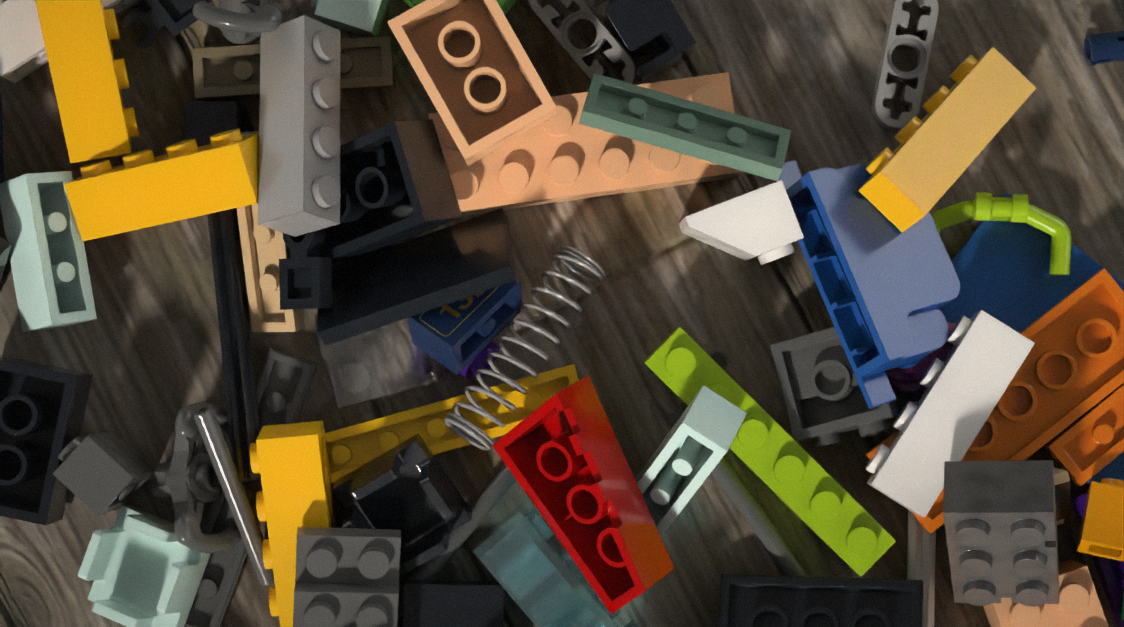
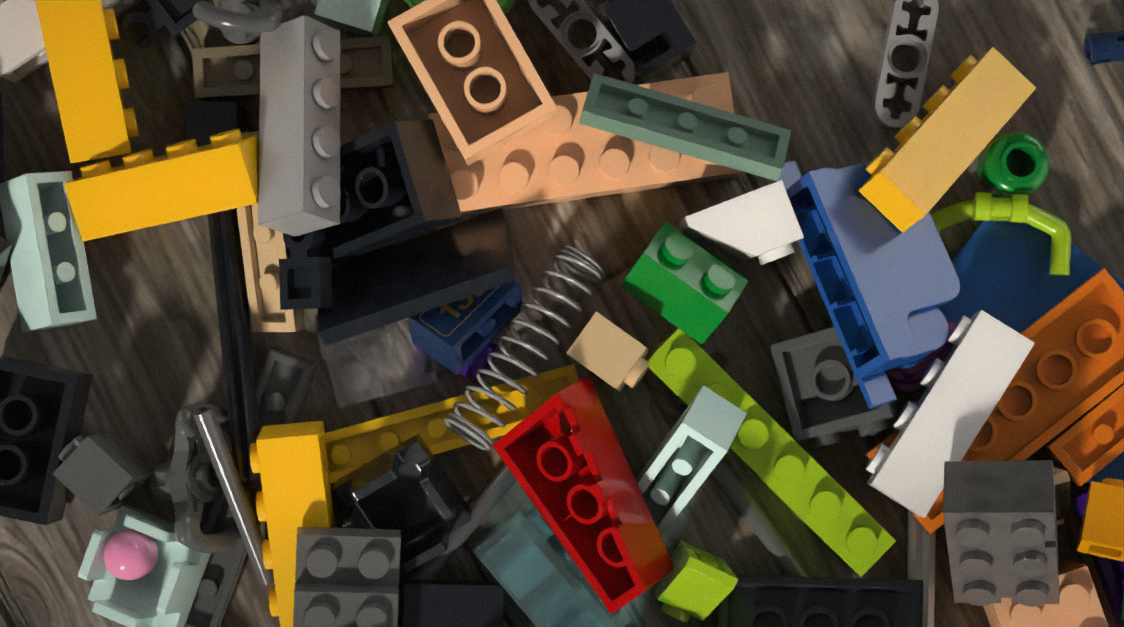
none -> bright pink piece [103,529,158,580]
none -> tan slope [566,311,651,392]
none -> green slope [620,220,748,344]
none -> lime slope [655,539,738,622]
none -> green head [977,131,1049,198]

